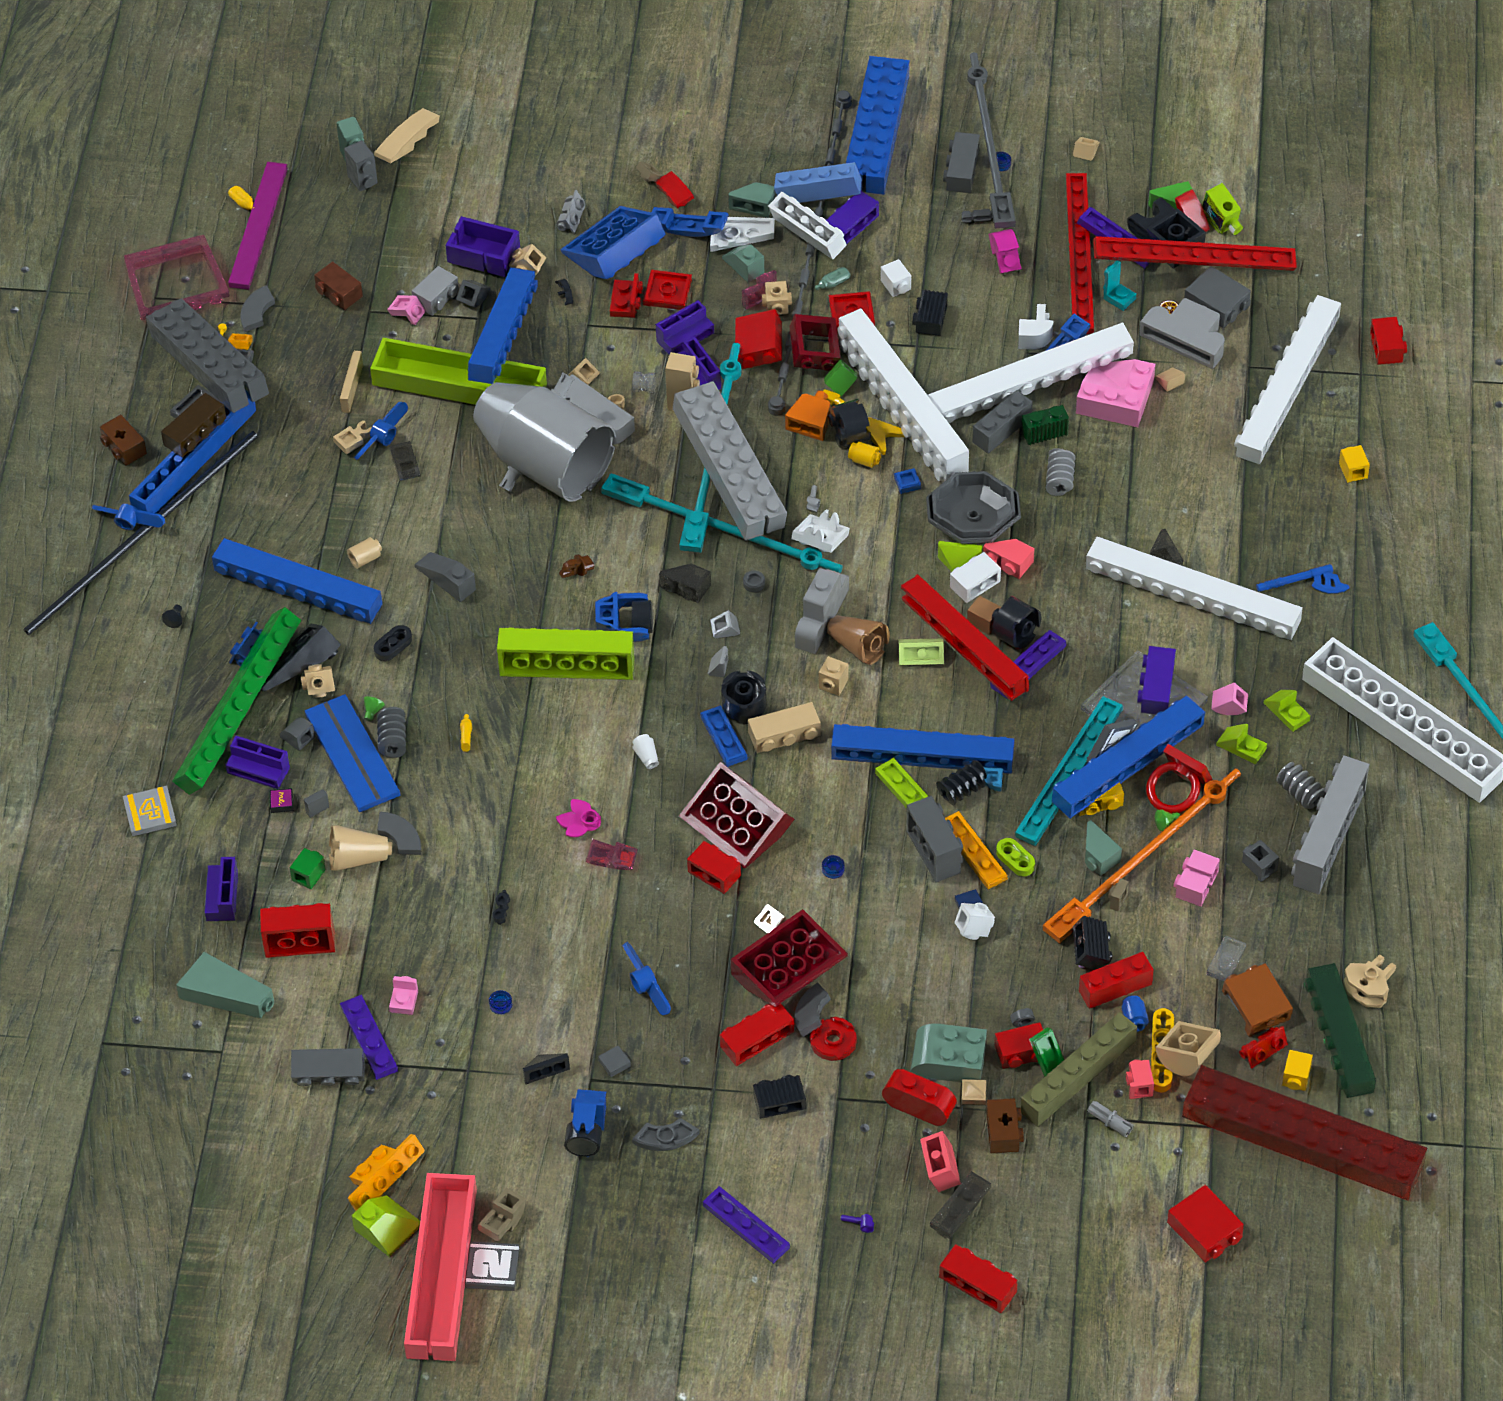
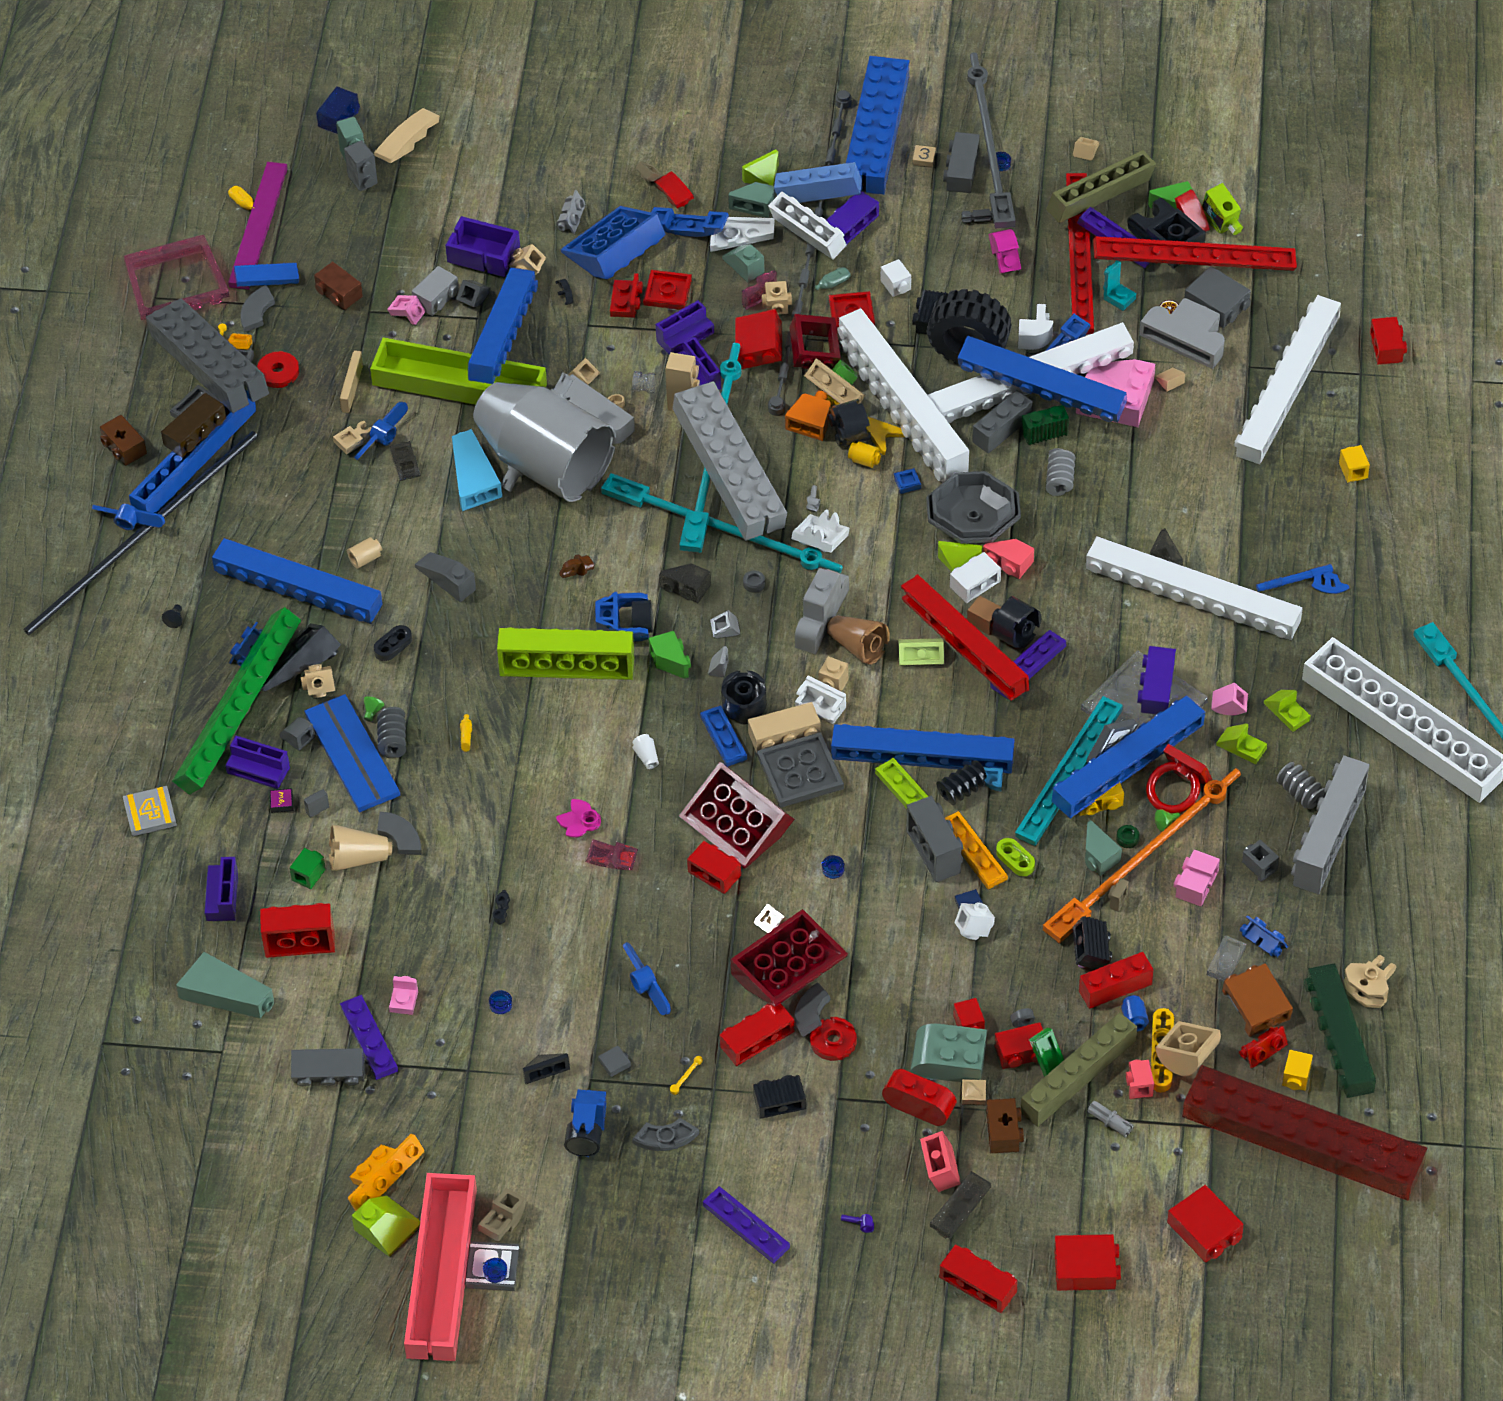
none -> blue tile [234,263,299,287]
none -> red tile [257,351,299,388]
none -> clear blue brick [316,86,360,134]
none -> medium azure slope [452,429,502,511]
none -> clear blue tile [483,1258,508,1283]
none -> bright green slope [649,631,691,679]
none -> yellow hinge [670,1056,703,1095]
none -> lime slope [742,149,779,186]
none -> dark grey plate [757,732,844,808]
none -> white hinge [795,676,846,724]
none -> tan tile [804,359,866,404]
none -> tan tile [913,145,936,167]
none -> black tyre [927,289,1012,365]
none -> red brick [953,998,985,1029]
none -> blue brick [958,336,1127,423]
none -> olive brick [1046,150,1156,223]
none -> red brick [1054,1234,1121,1291]
none -> dark green tile [1116,825,1140,848]
none -> blue hinge [1240,915,1288,957]

